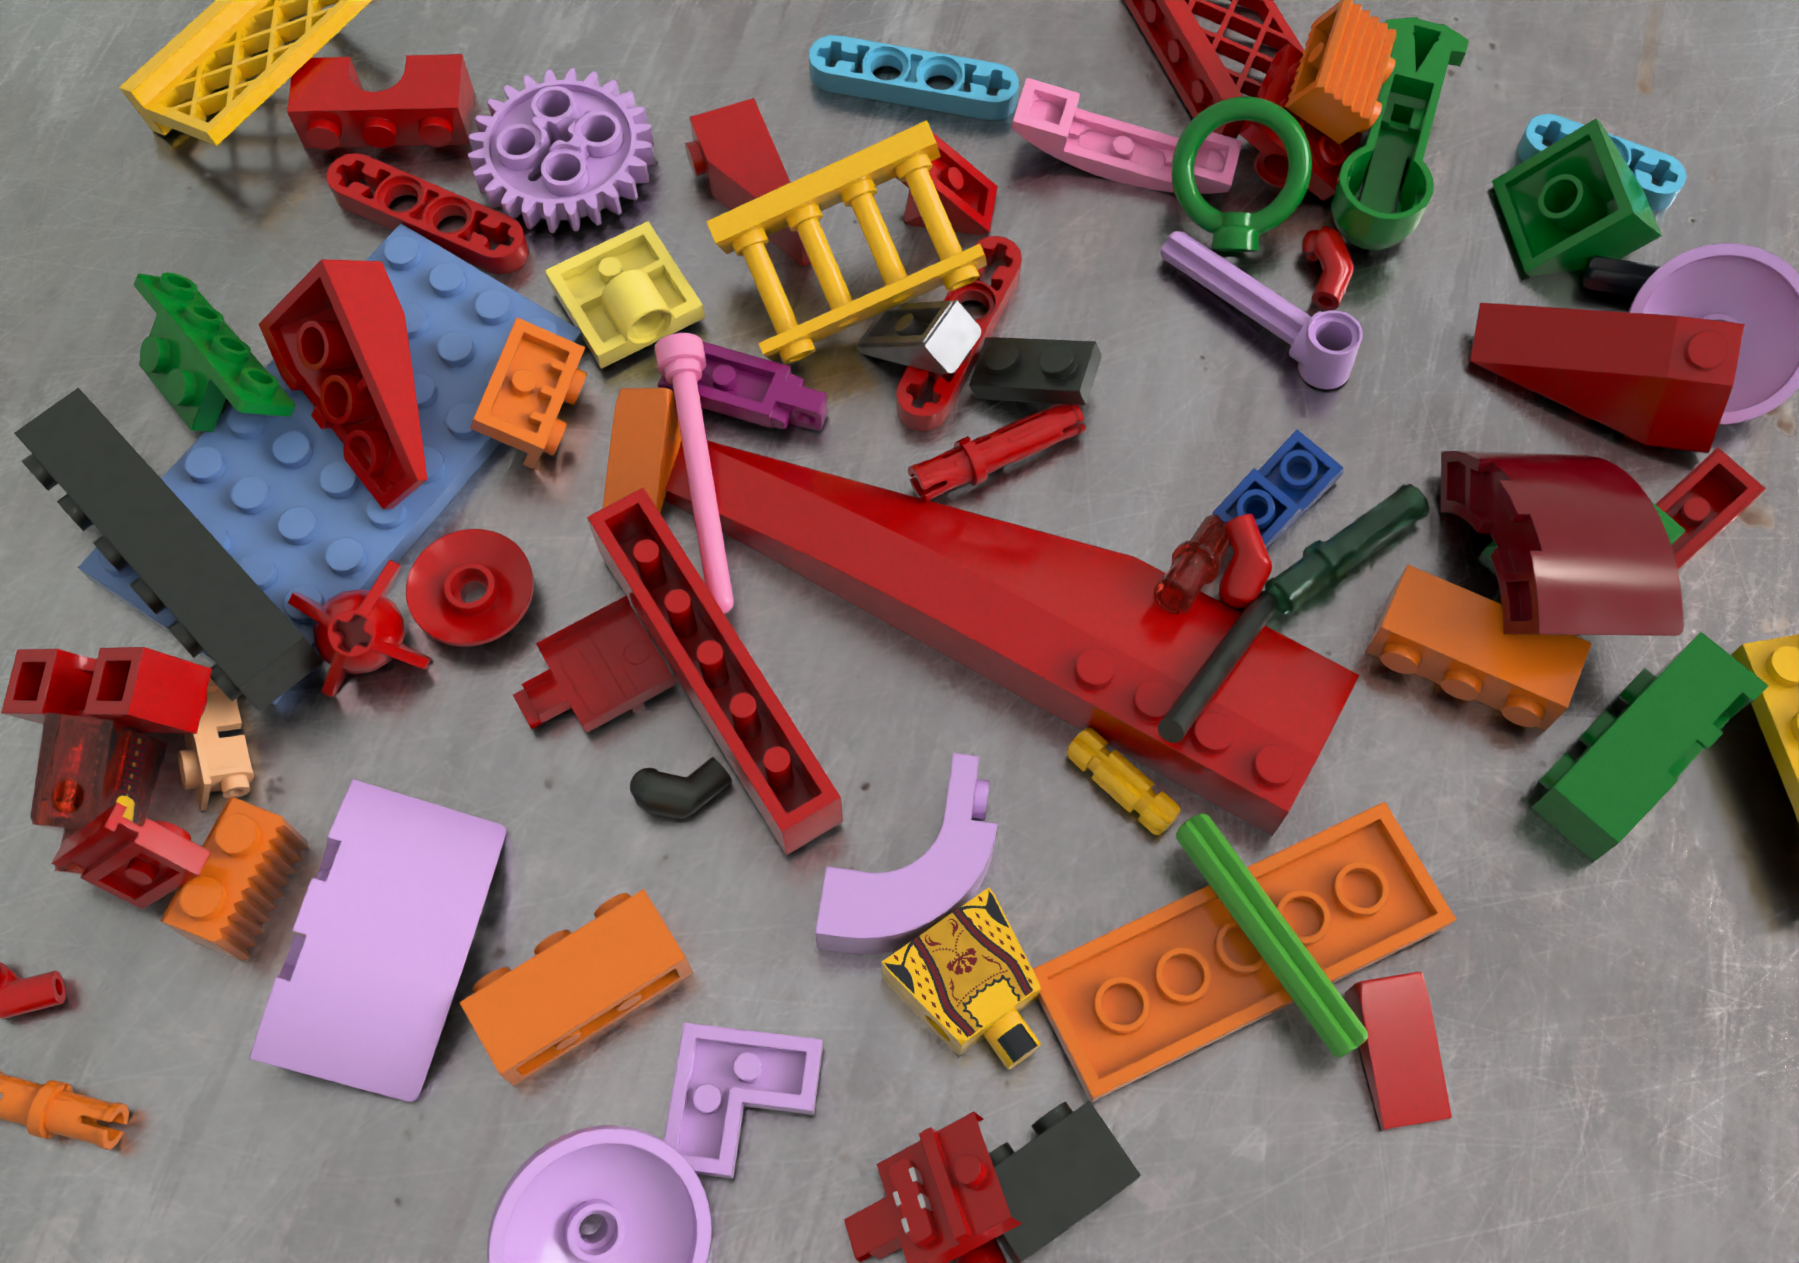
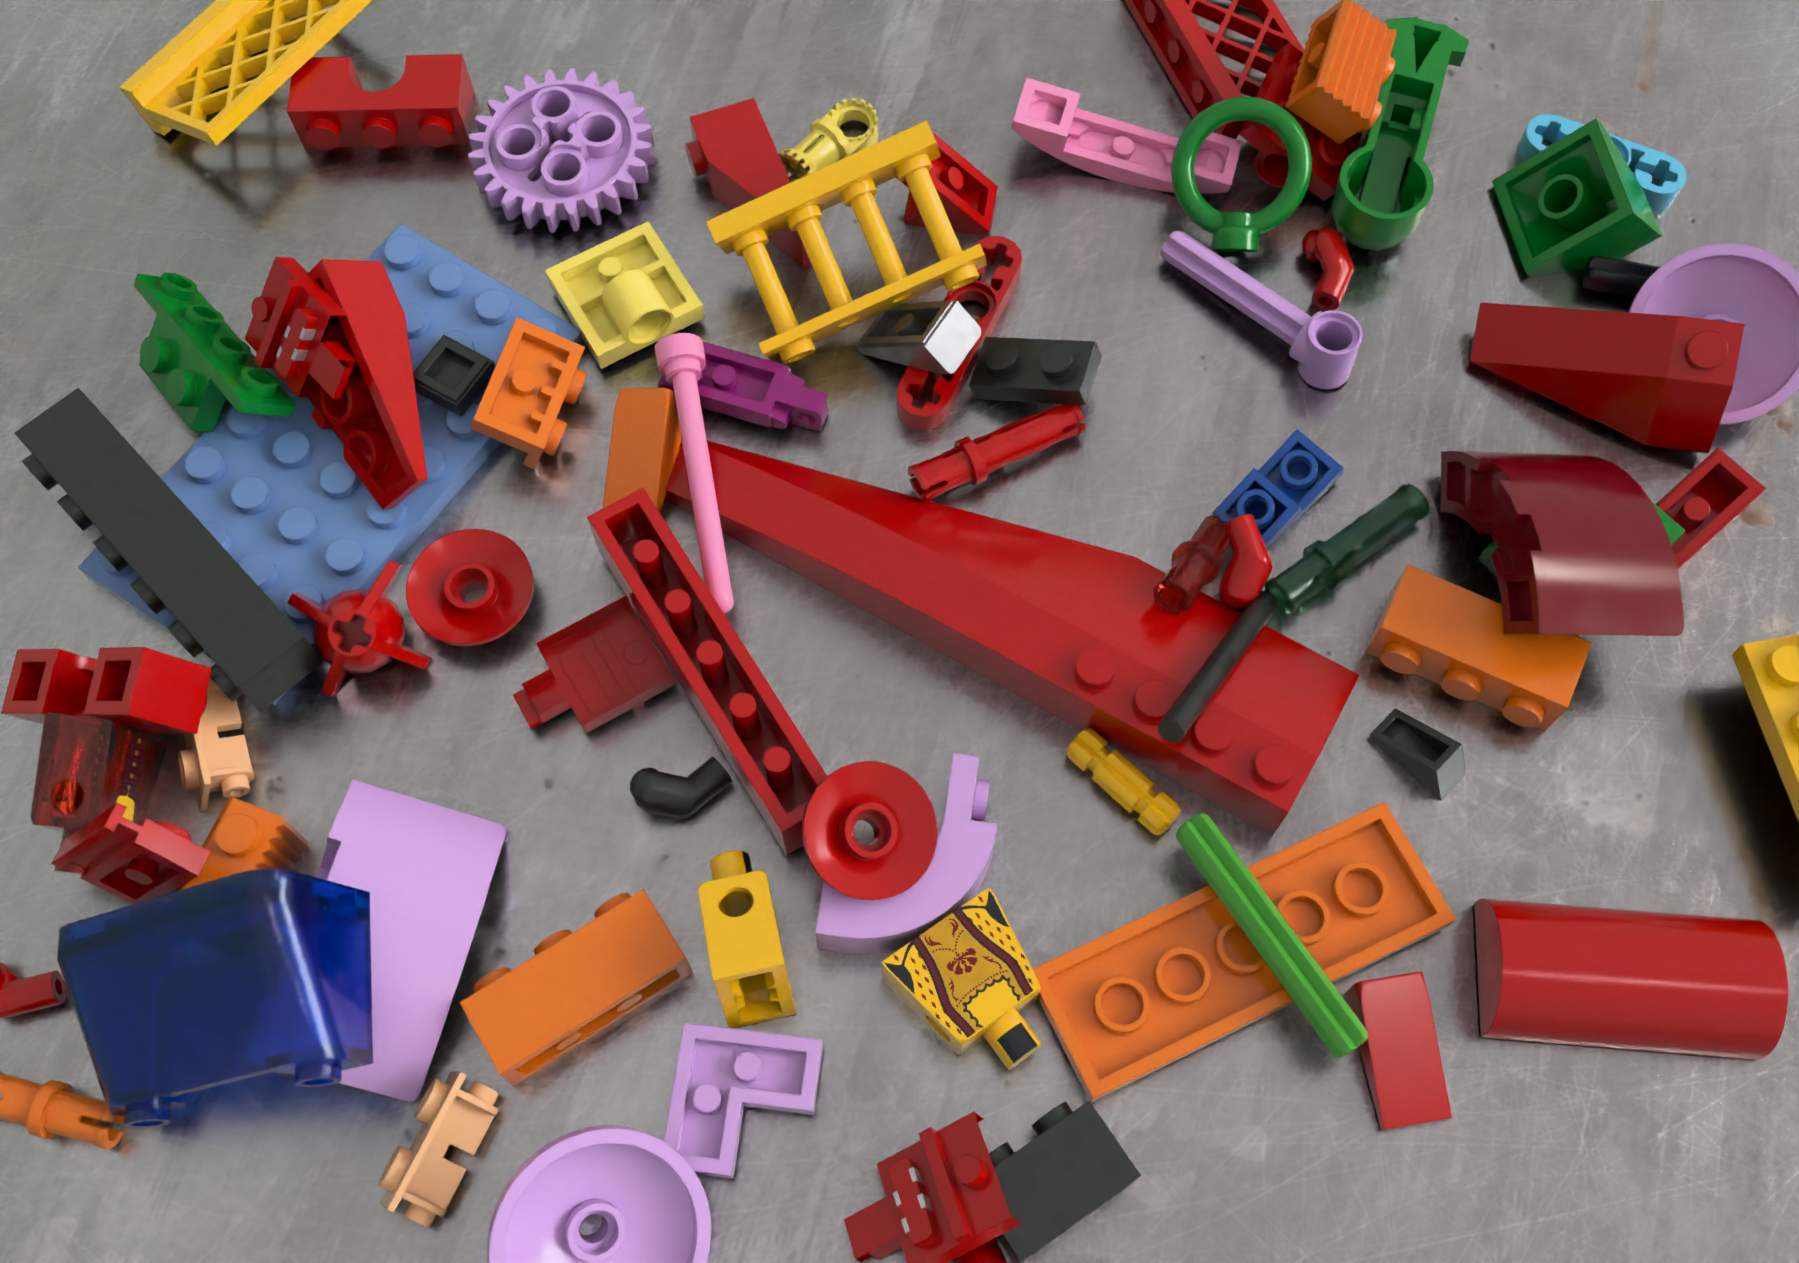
red beam [327,153,529,275] -> none
medium azure beam [809,35,1019,121] -> none
green wedge [1531,632,1769,862] -> none
none -> clear blue windscreen [57,869,373,1128]
none -> red piece [245,257,356,399]
none -> light nougat hinge [378,1071,499,1228]
none -> pearl dark grey tile [413,335,495,417]
none -> yellow torso [698,851,796,1028]
none -> light yellow connector [779,98,879,182]
none -> red dish [802,761,938,901]
none -> pearl dark grey piece [1370,708,1467,800]
none -> red brick [1474,898,1788,1060]

